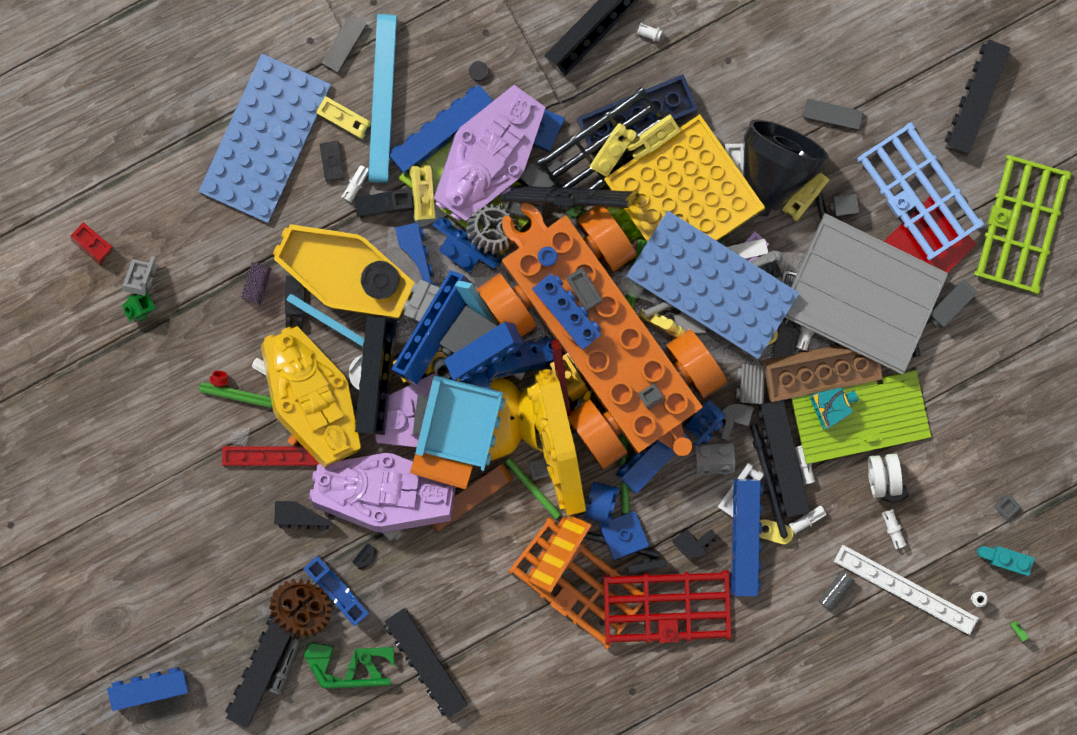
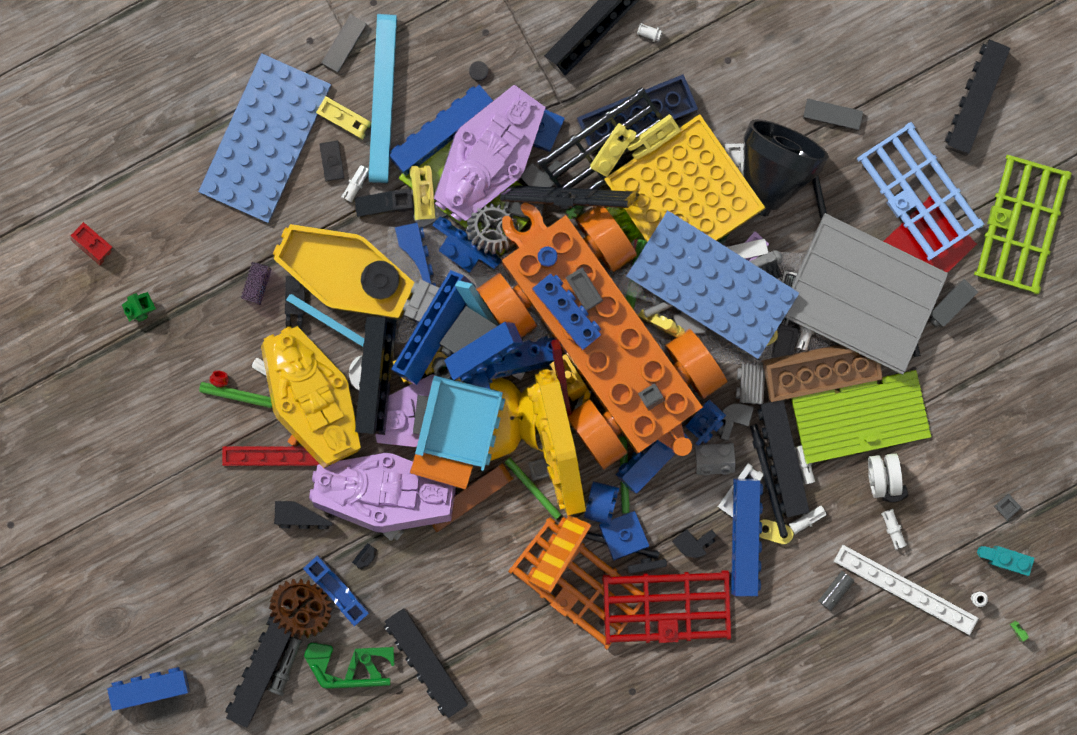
light grey bracket [122,256,158,296] -> none
clear tile [227,427,251,446] -> none
light yellow plate [782,173,830,222] -> none
teal torso [809,388,858,429] -> none
dark grey brick [829,194,859,218] -> none

